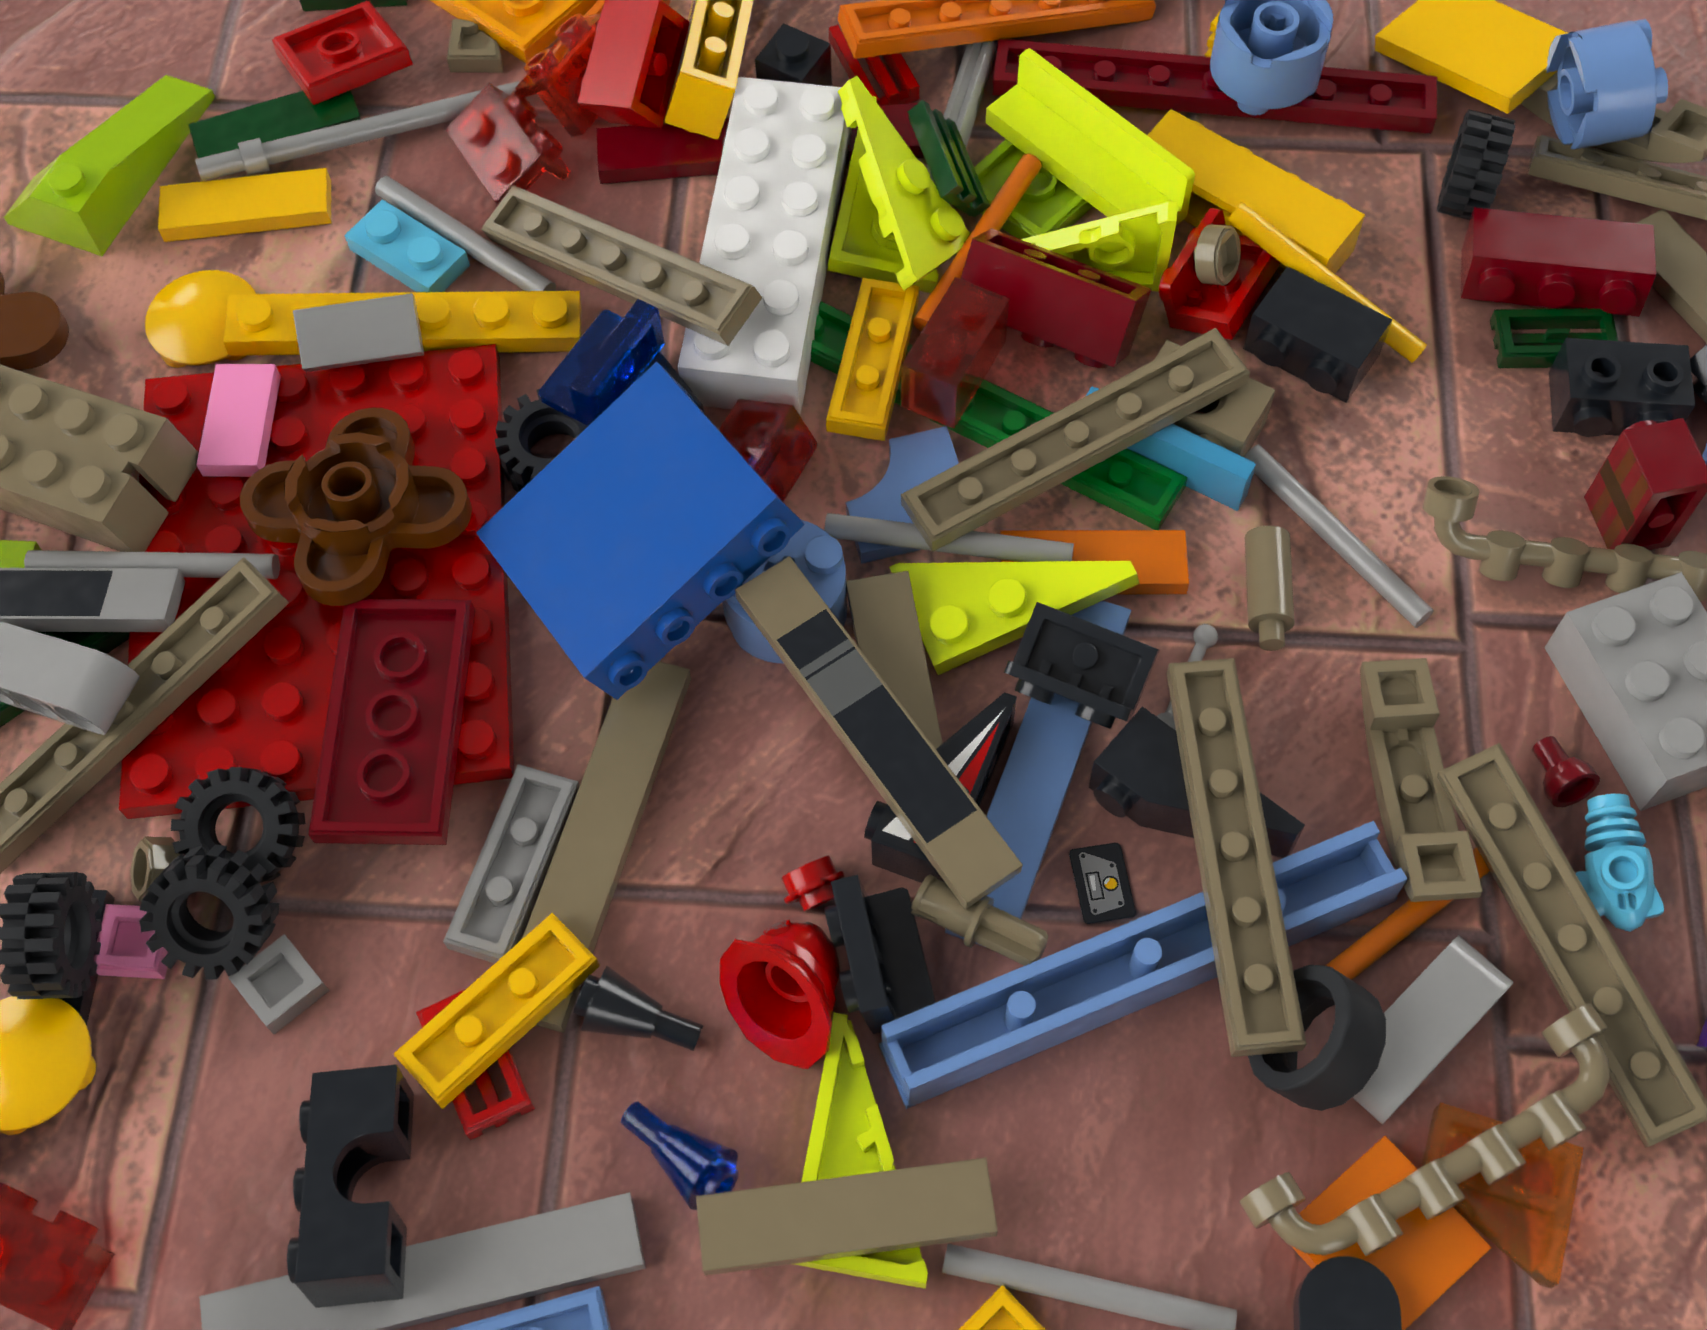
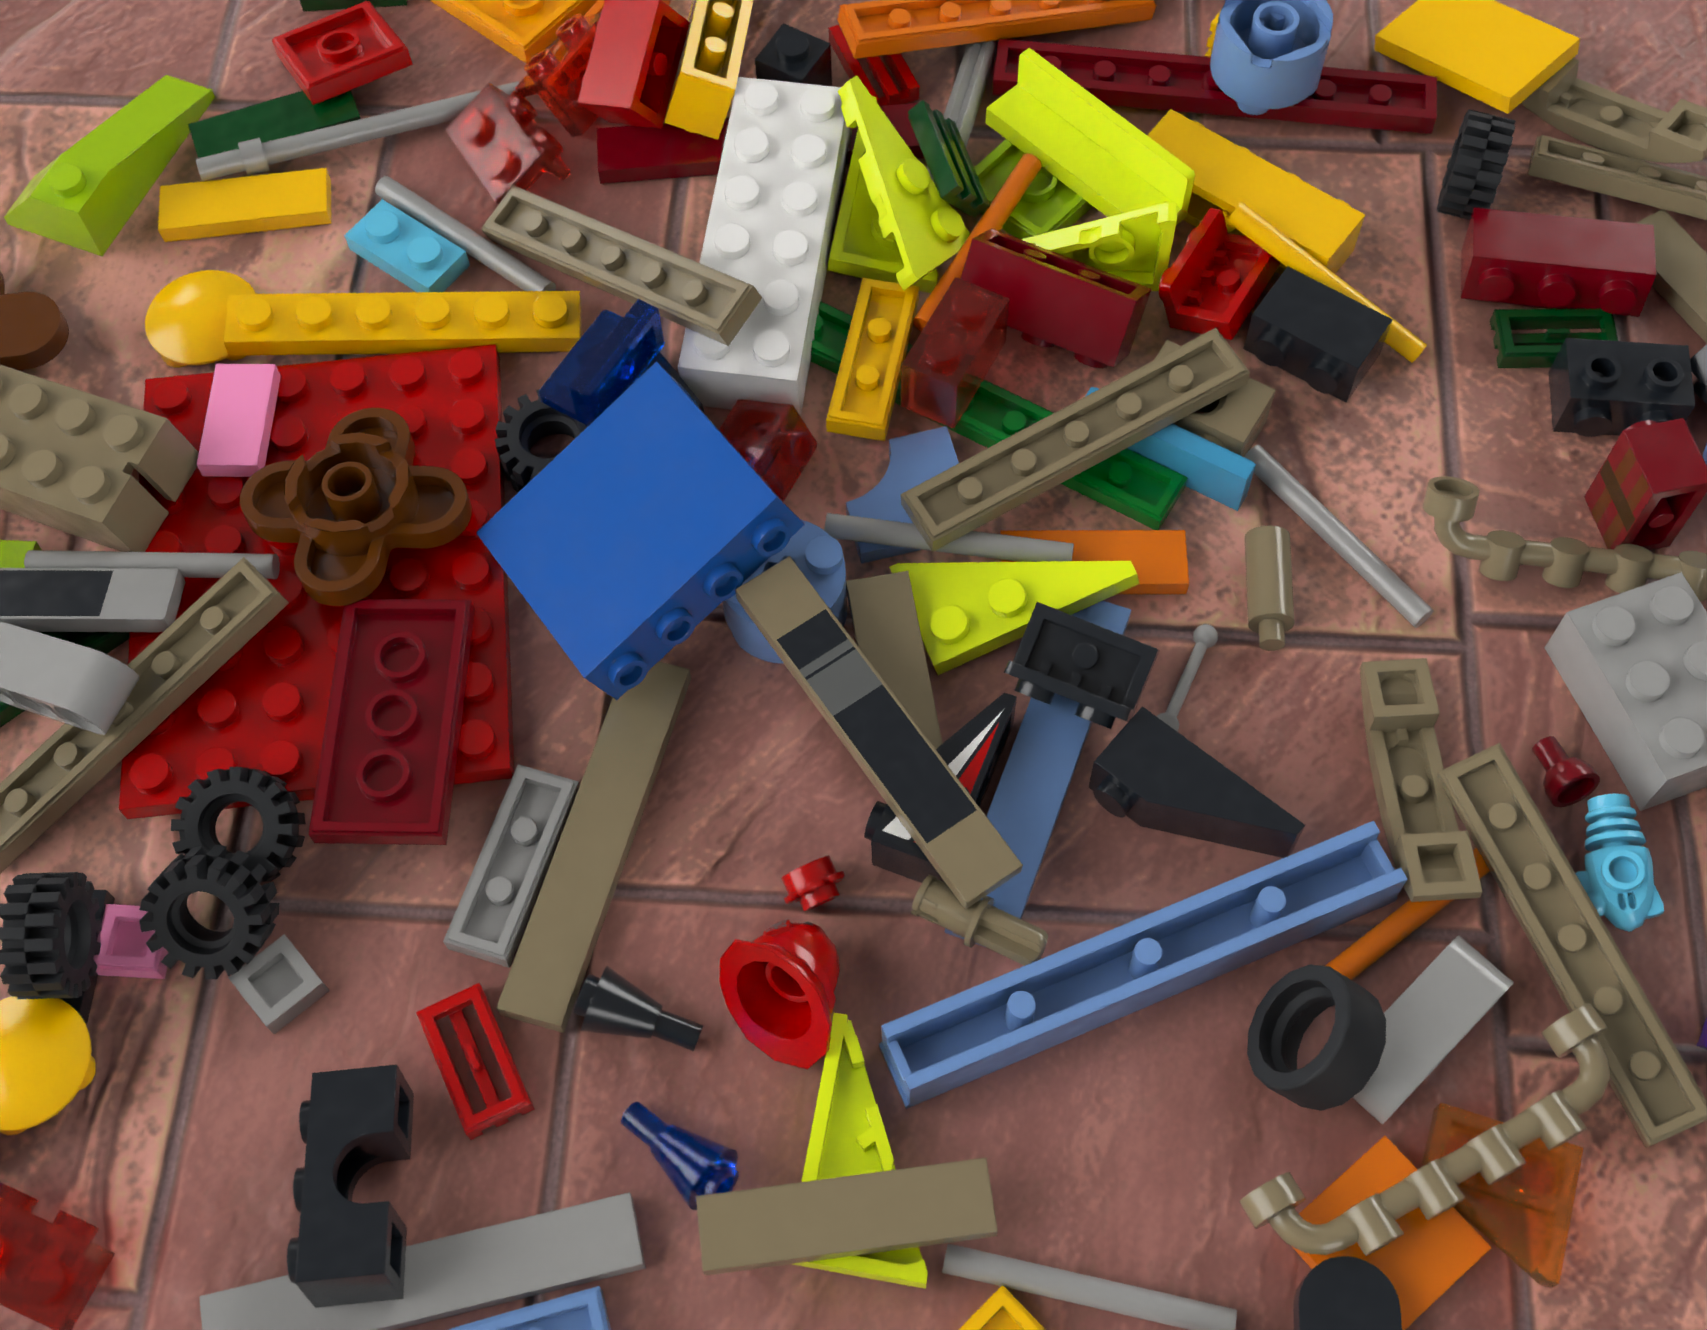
dark tan tile [130,836,180,902] -> none
light grey tile [293,293,424,372] -> none
yellow tile [393,913,600,1110] -> none
dark tan tile [447,19,503,73] -> none
black bracket [825,875,936,1034] -> none
black sticker [1069,843,1136,924] -> none
dark tan tile [1166,658,1307,1057] -> none
dark tan tile [1194,224,1241,286] -> none
medium blue brick [1547,19,1668,149] -> none

